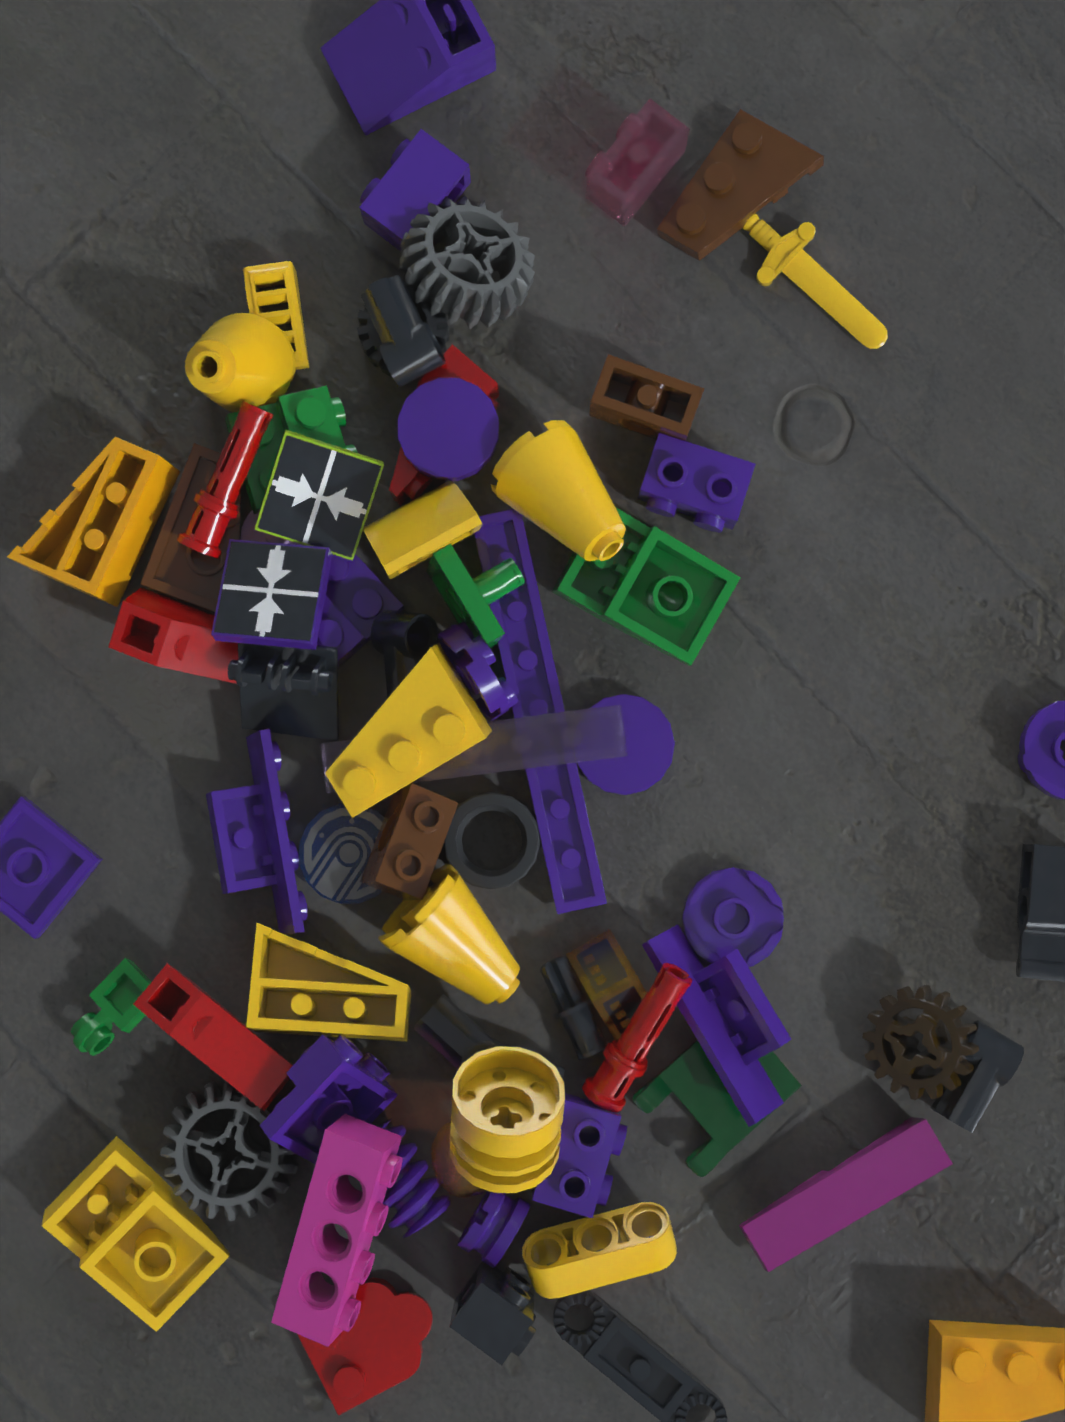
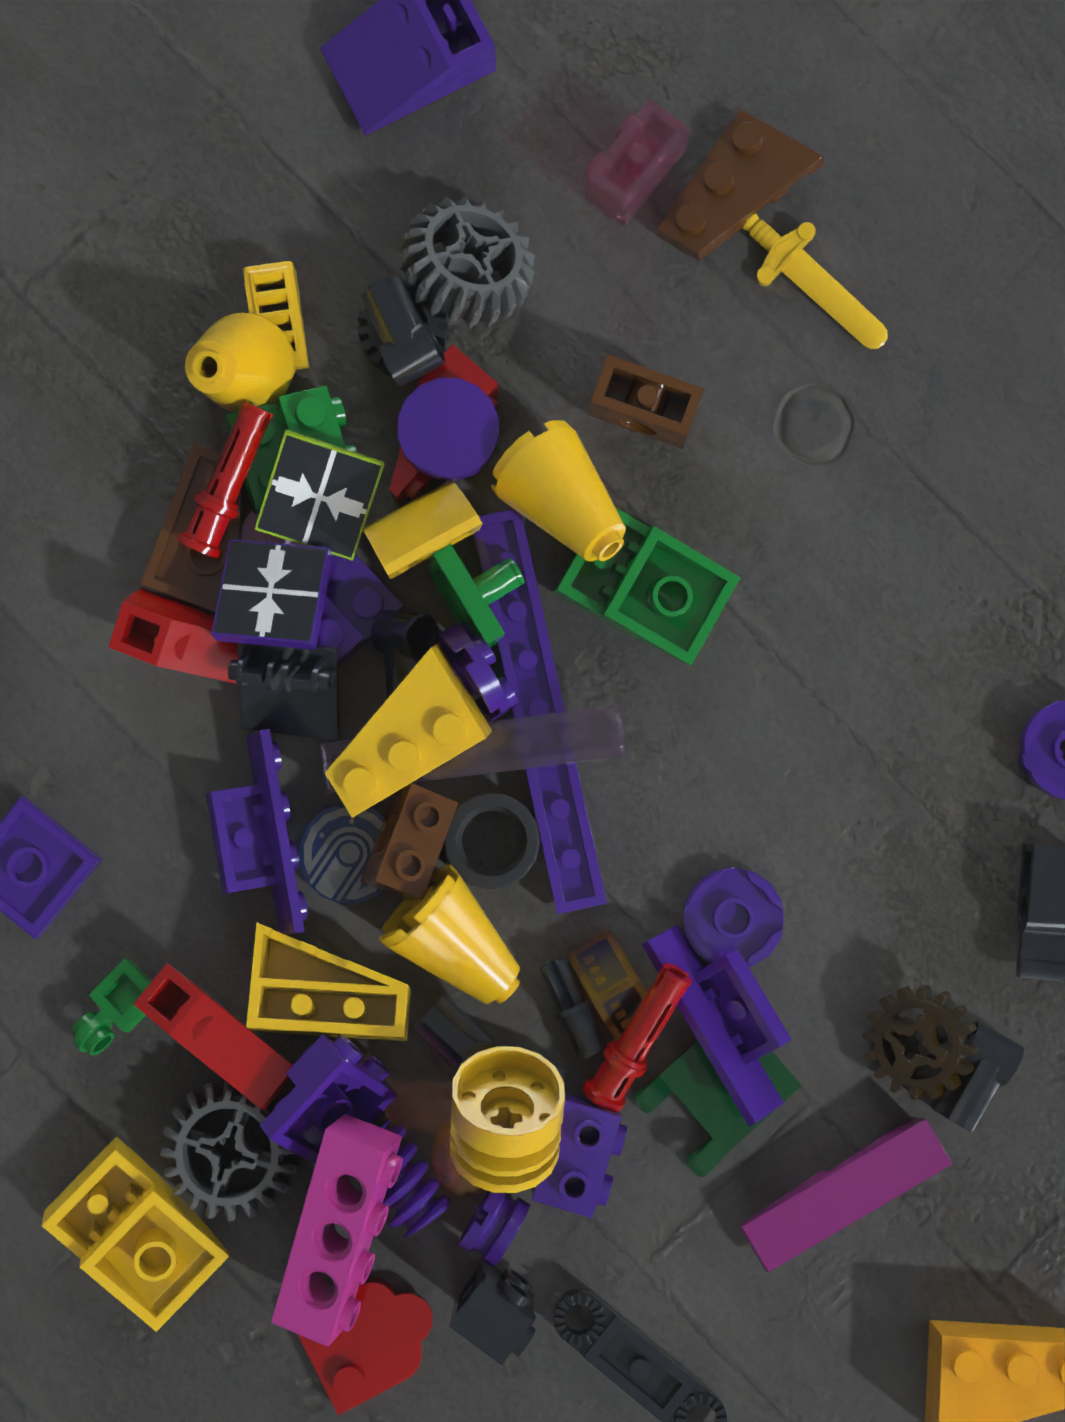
light orange wedge [7,437,180,607] -> none
dark purple brick [359,129,471,251] -> none
yellow beam [522,1202,677,1299] -> none
dark purple tile [573,694,675,795] -> none
dark purple brick [638,433,756,533] -> none

